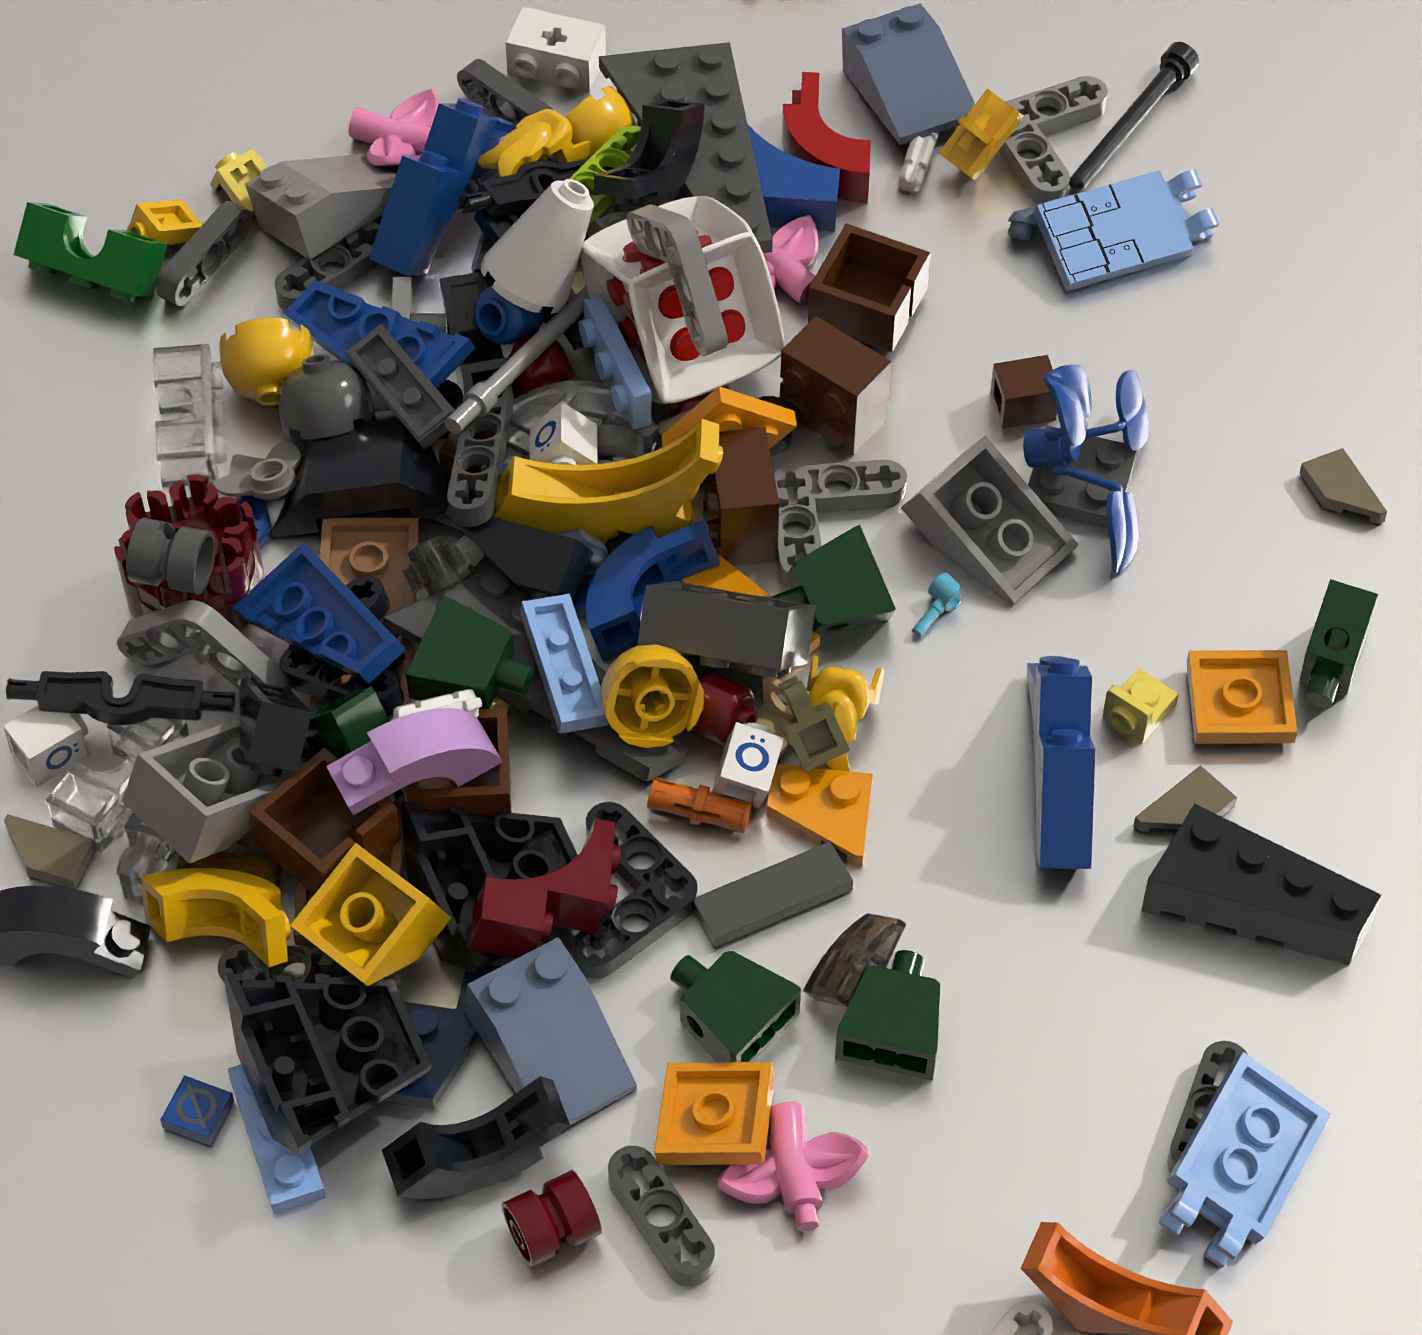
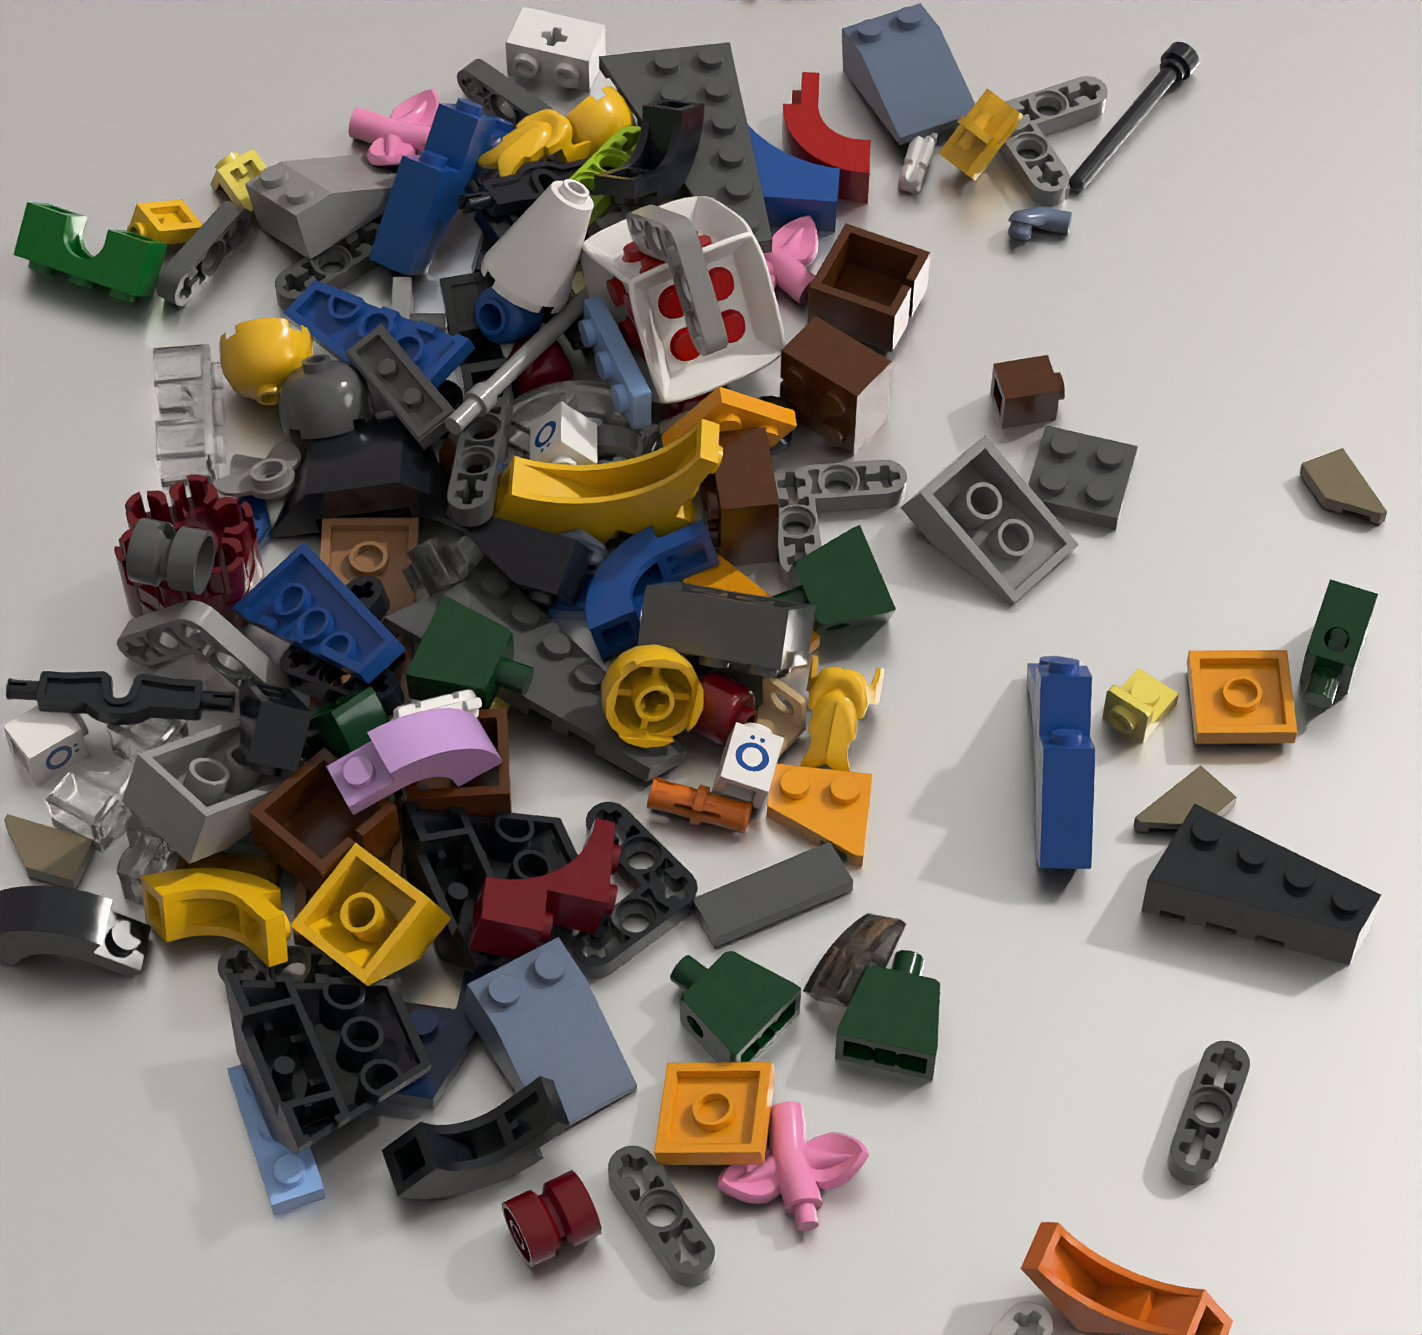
blue tile [160,1075,234,1146] -> none
light blue plate [520,594,608,734] -> none
olive plate [778,676,850,773] -> none
medium azure hand [912,573,961,638] -> none
blue plant [1023,365,1149,577] -> none
light blue tile [1033,169,1219,292] -> none
light blue tile [1159,1052,1330,1268] -> none

